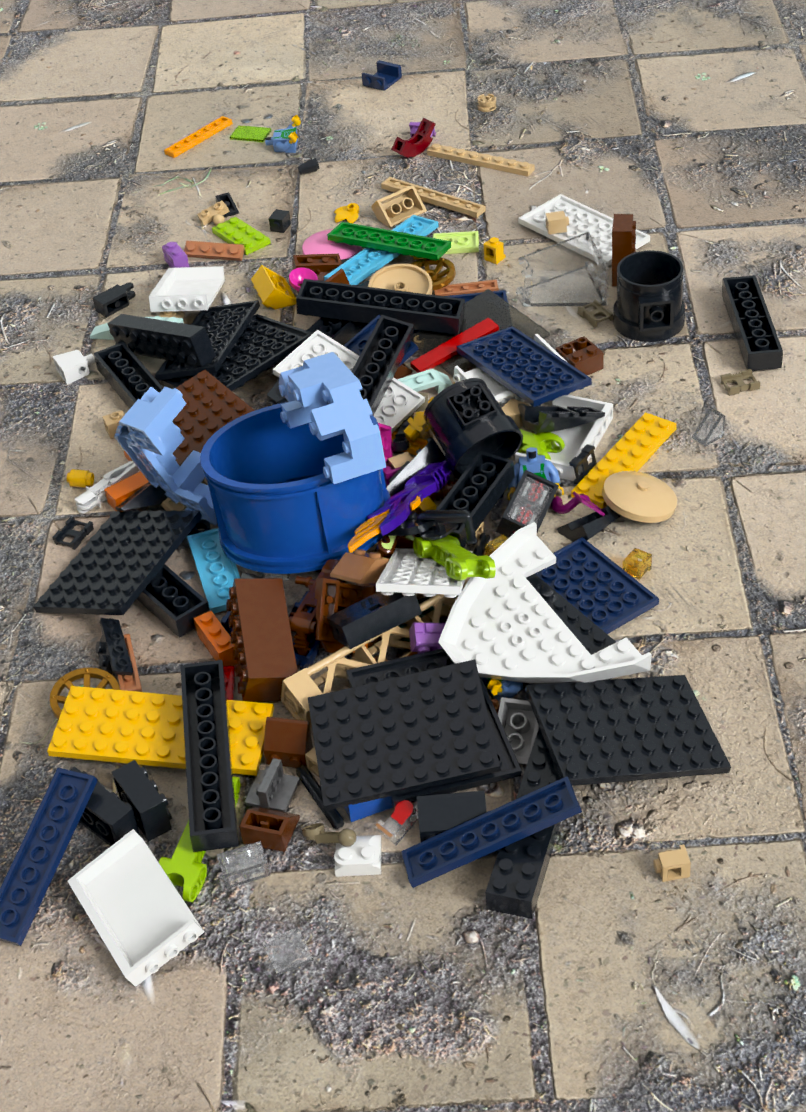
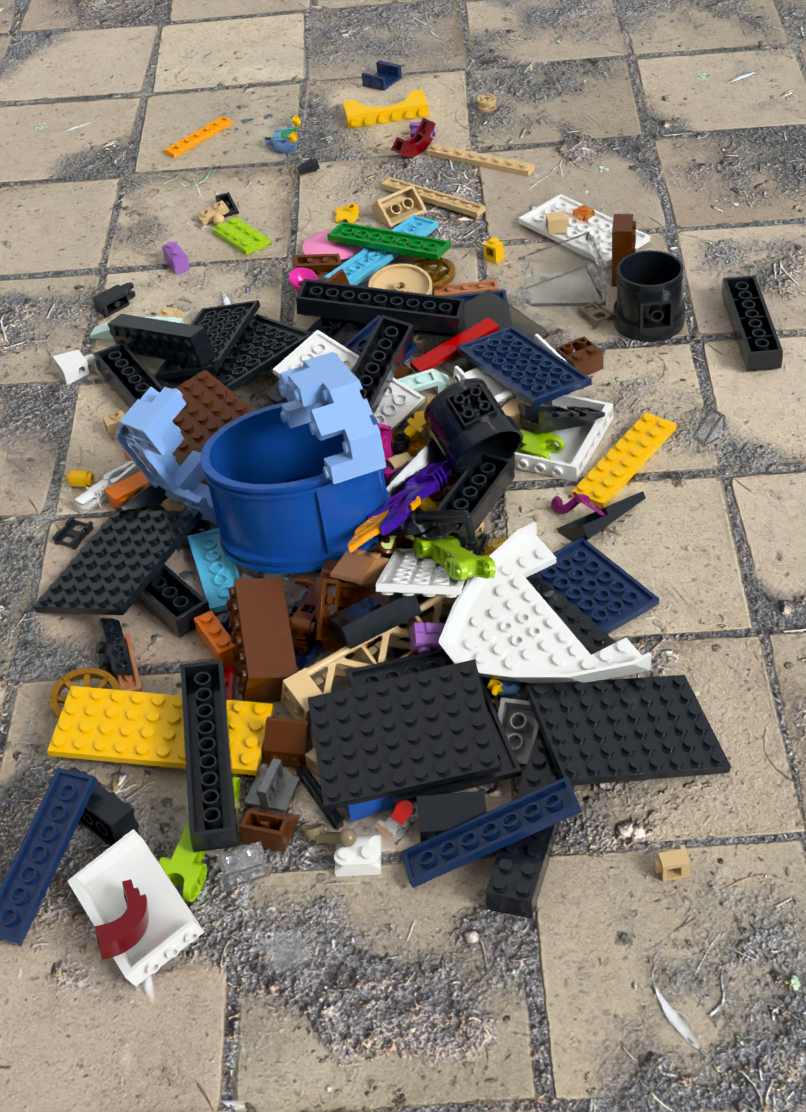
black brick [111,760,172,842] -> none
white panel [149,266,225,312] -> none
nougat plate [184,241,245,261] -> none
clear neon green piece [230,125,272,142] -> none
yellow slope [251,265,296,310] -> none
black brick [269,209,291,233] -> none
yellowish green tile [433,231,479,254] -> none
brick [495,470,559,538] -> none
medium blue torso [507,447,564,500] -> none
black piece [569,444,597,484] -> none
tan dish [602,471,677,523] -> none
clear yellow brick [623,548,652,580] -> none
dark tan piece [721,369,760,396] -> none
none -> dark red arch [95,879,149,960]
none -> yellow arch [343,89,429,129]
none -> clear orange plate [573,205,594,221]

